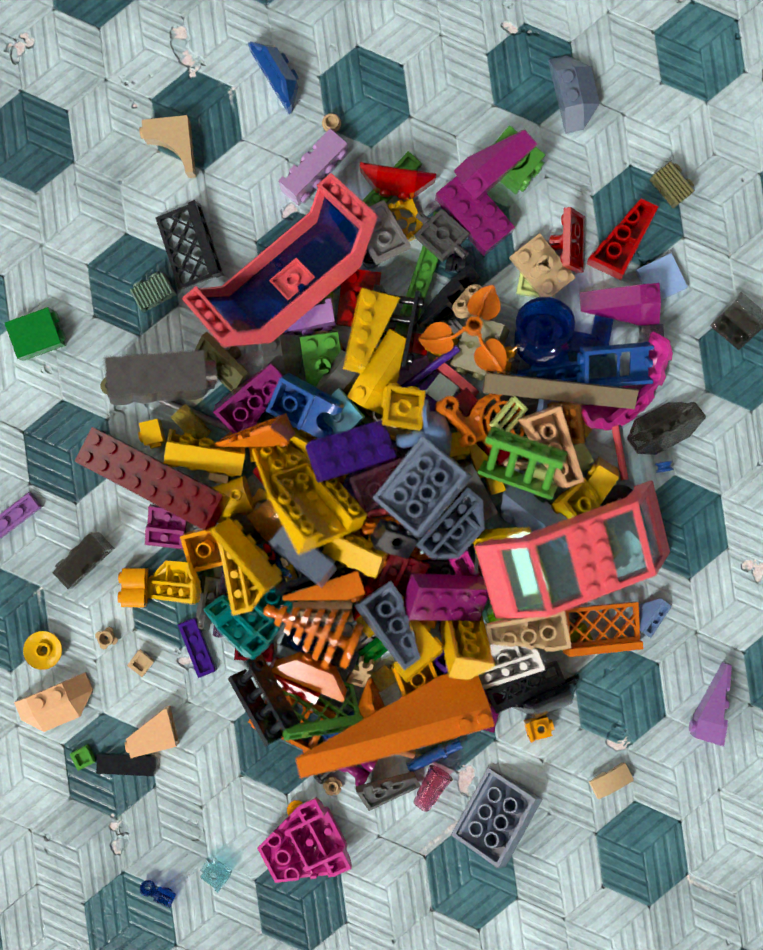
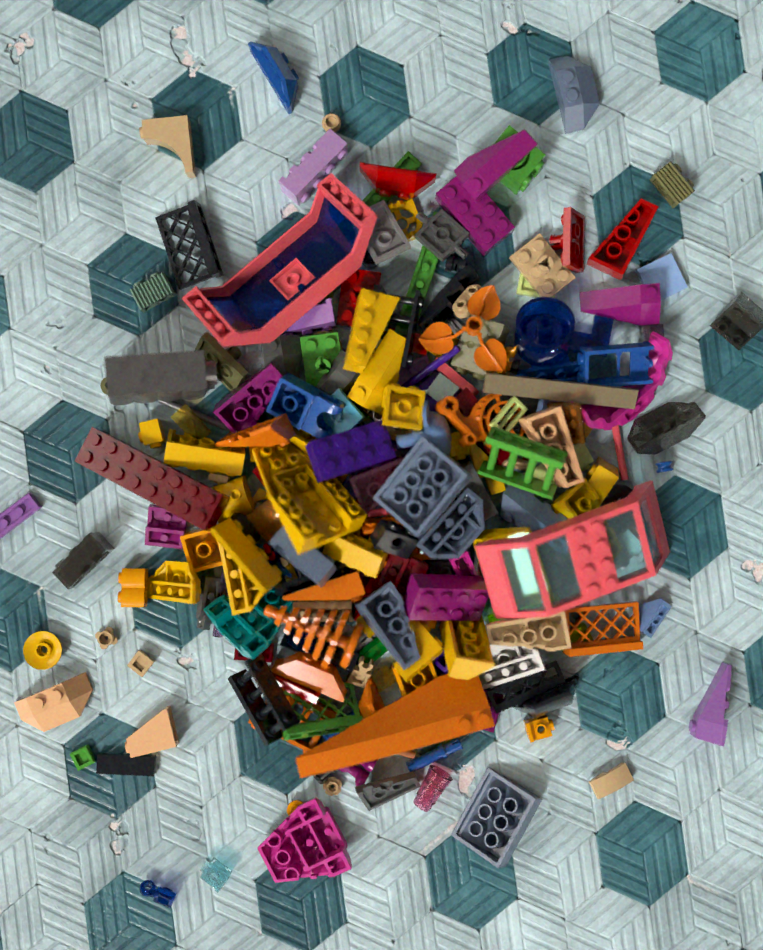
green brick [5,307,66,361] -> none
dark purple tile [177,617,217,678] -> none

